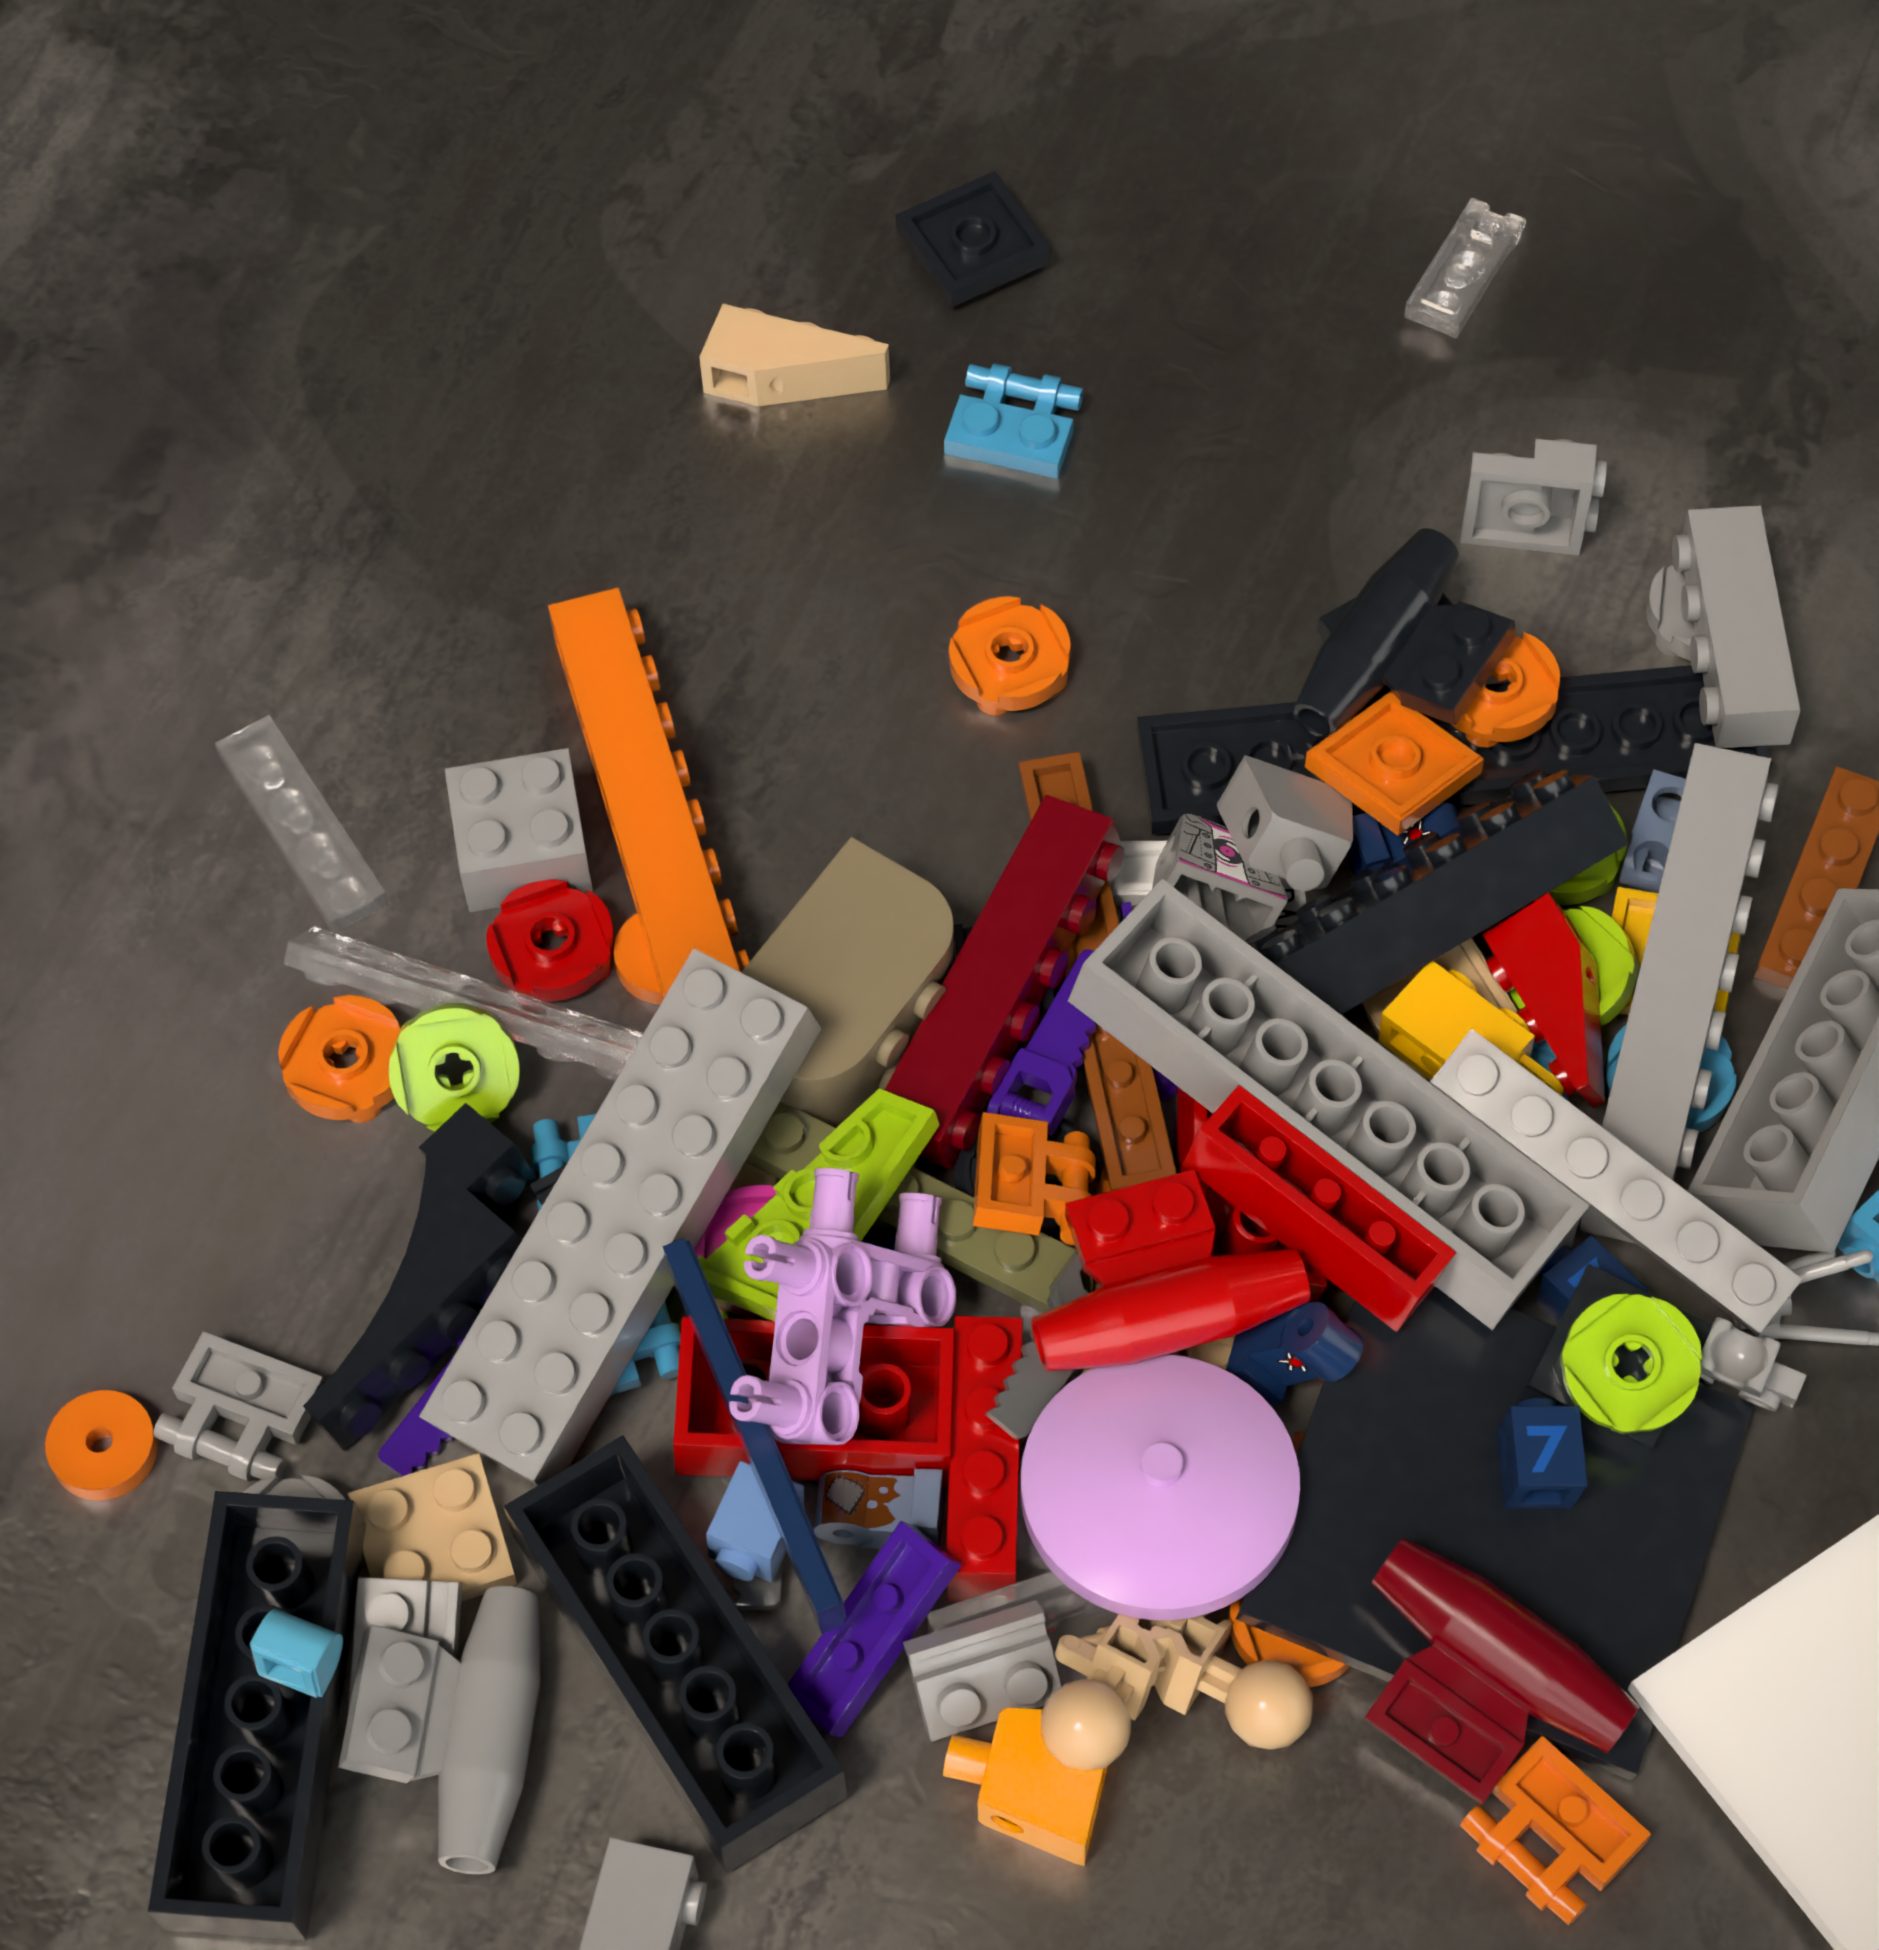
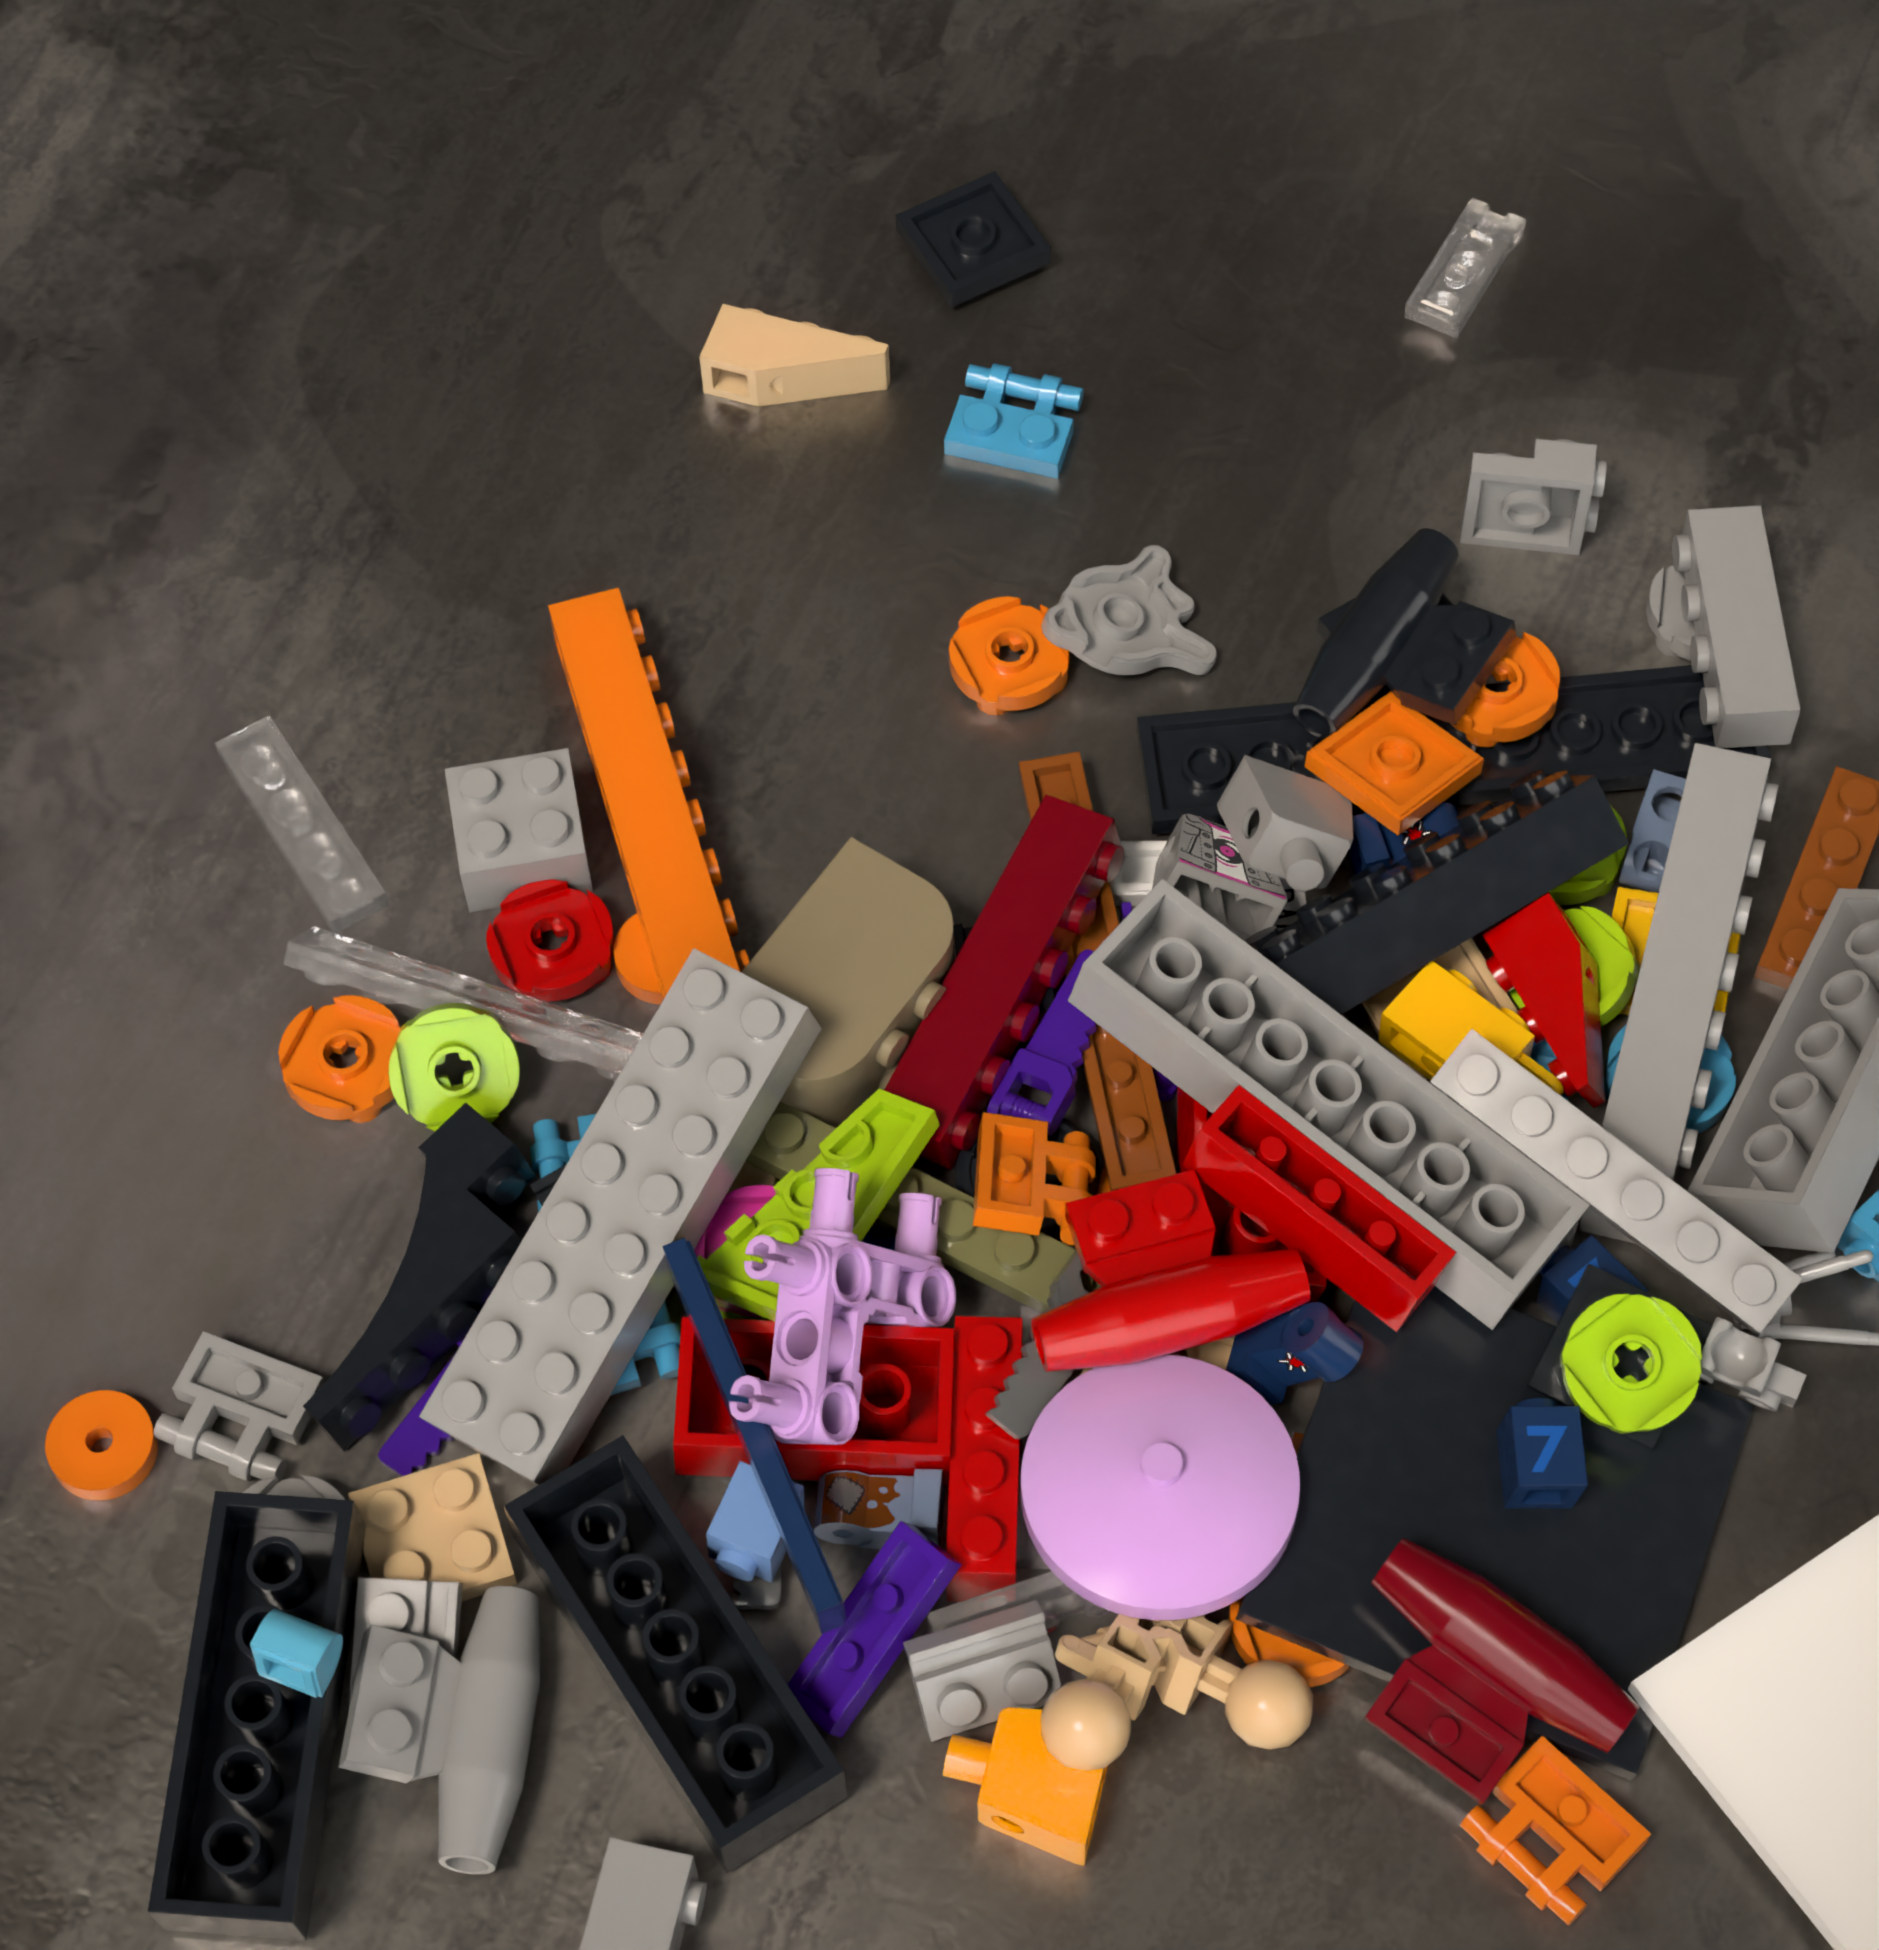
none -> light grey tile [1041,545,1217,675]

